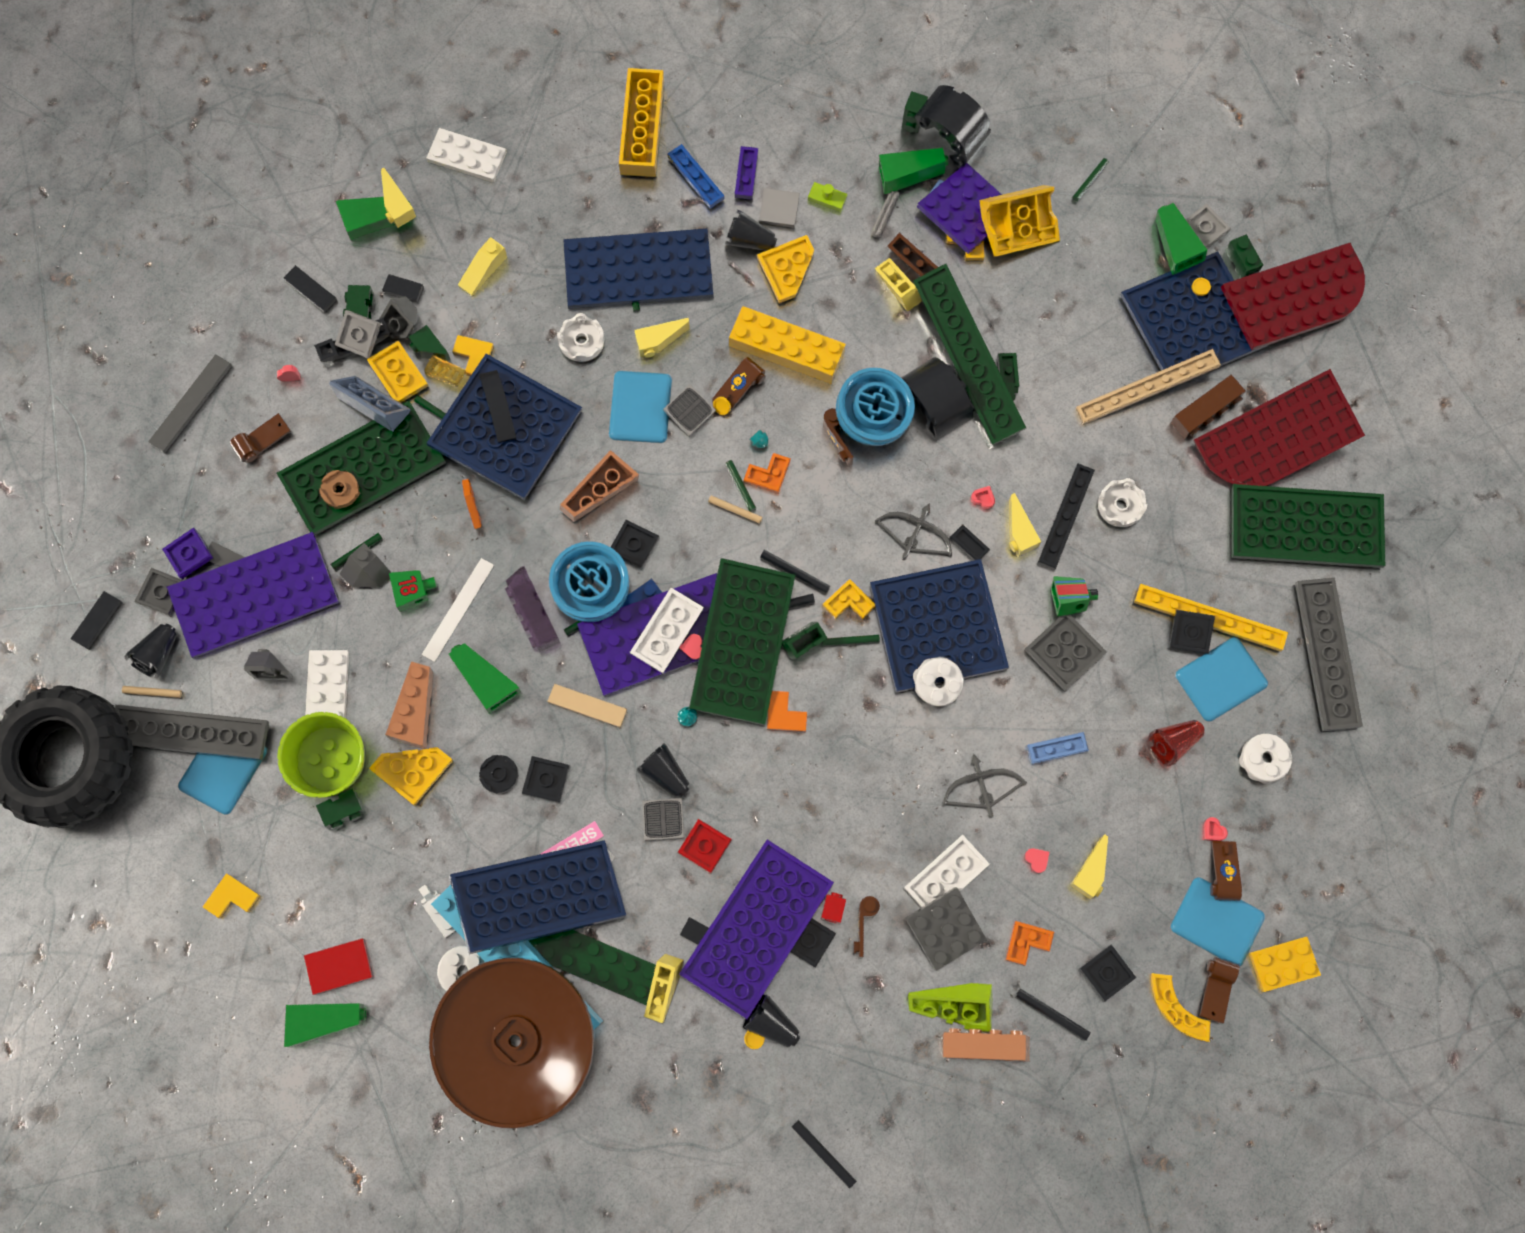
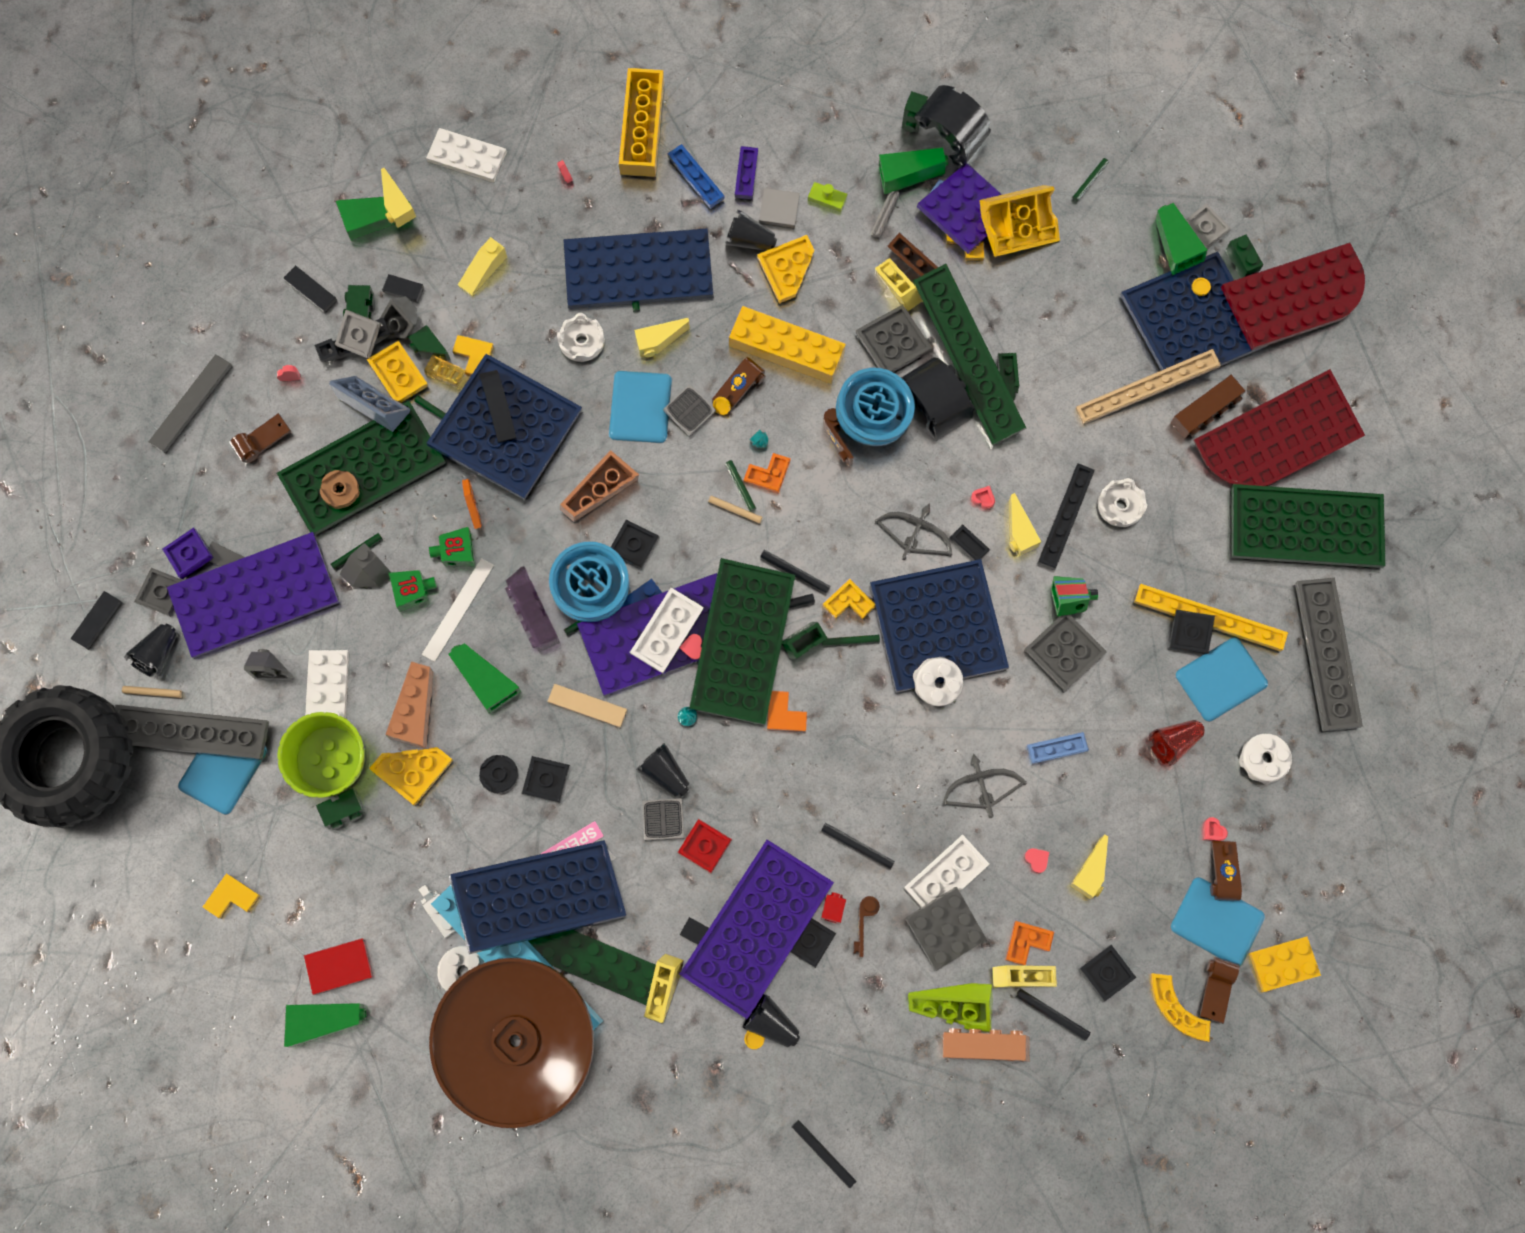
none -> green torso [429,527,475,567]
none -> coral tile [557,160,573,183]
none -> black piece [821,823,895,870]
none -> dark grey plate [856,304,932,372]
none -> light yellow slope [992,965,1057,988]

